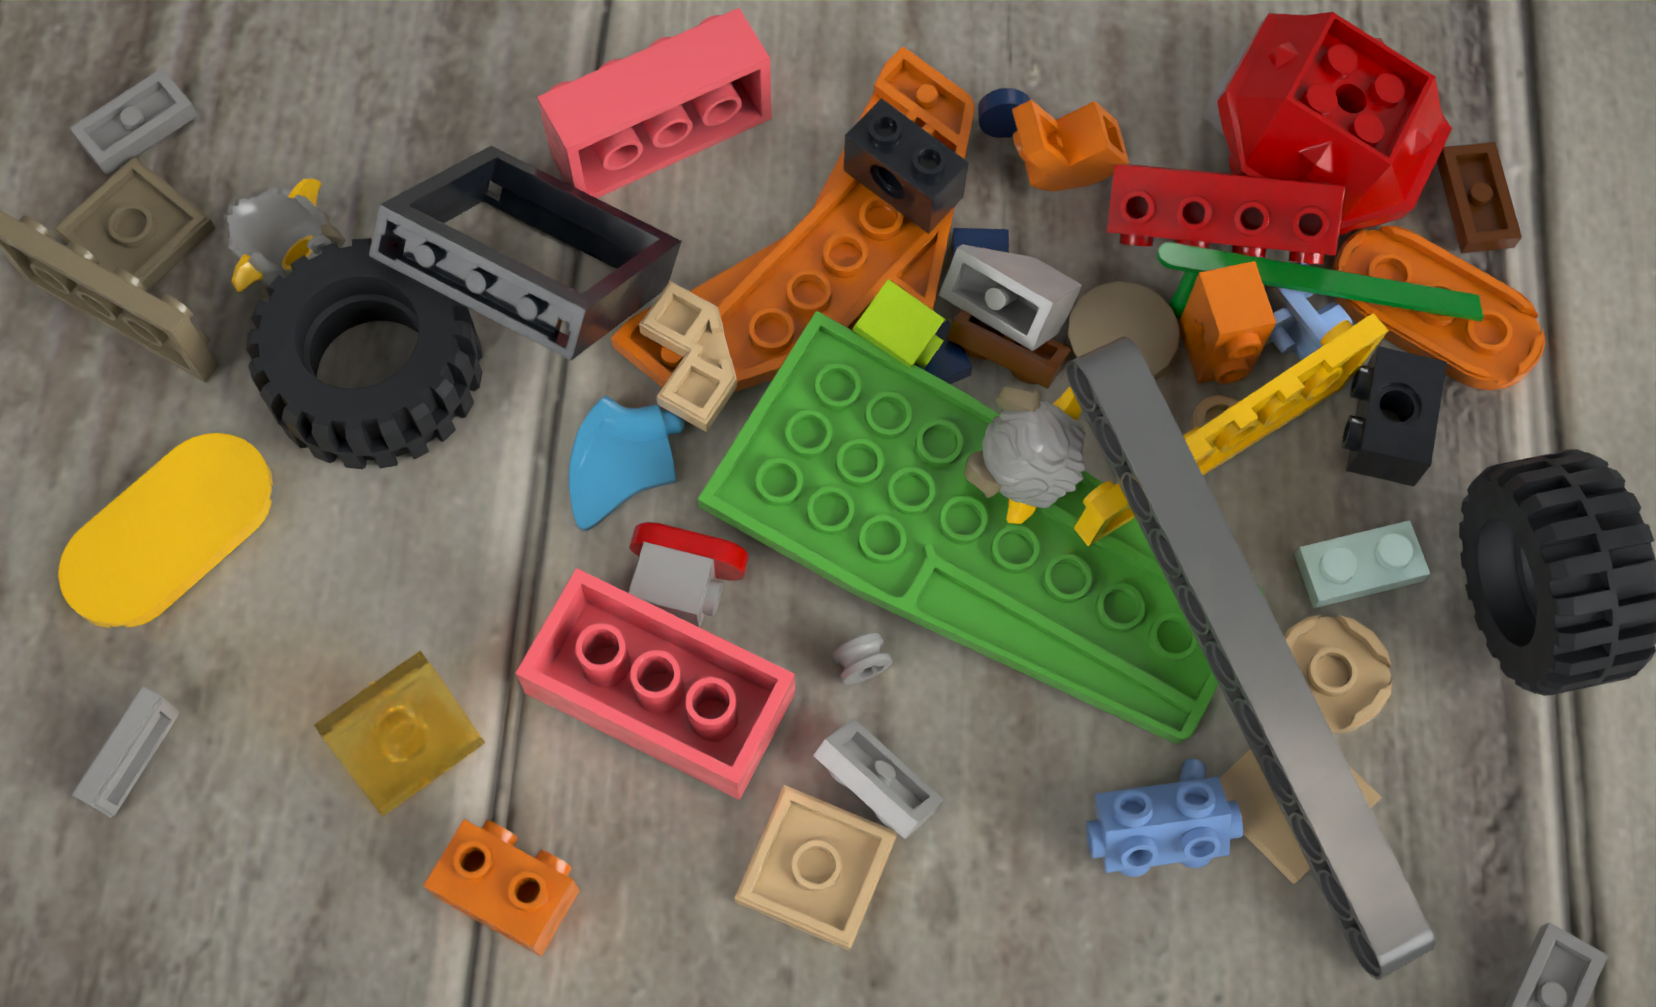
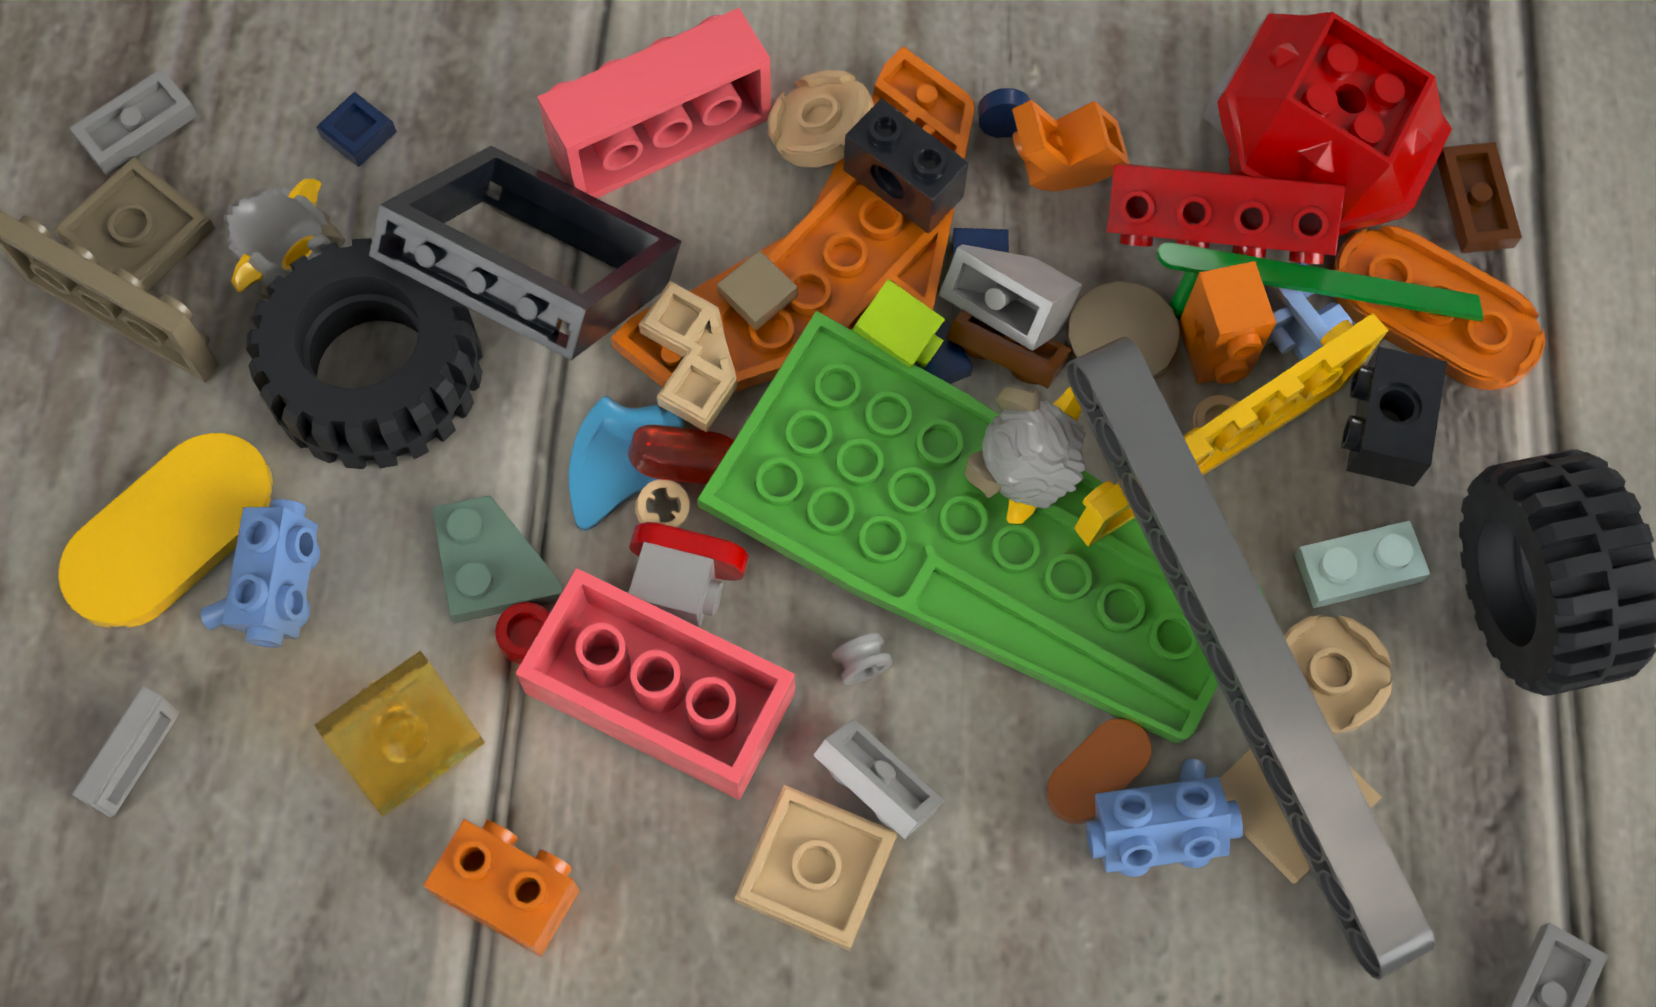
none -> medium blue brick [200,499,320,648]
none -> dark blue tile [316,92,397,167]
none -> sand green wing [432,495,564,623]
none -> red tile [495,602,550,664]
none -> clear red tile [627,425,734,484]
none -> tan bush [635,479,690,528]
none -> dark tan tile [717,250,798,330]
none -> tan tile [768,70,874,168]
none -> dark orange tile [1046,718,1152,824]

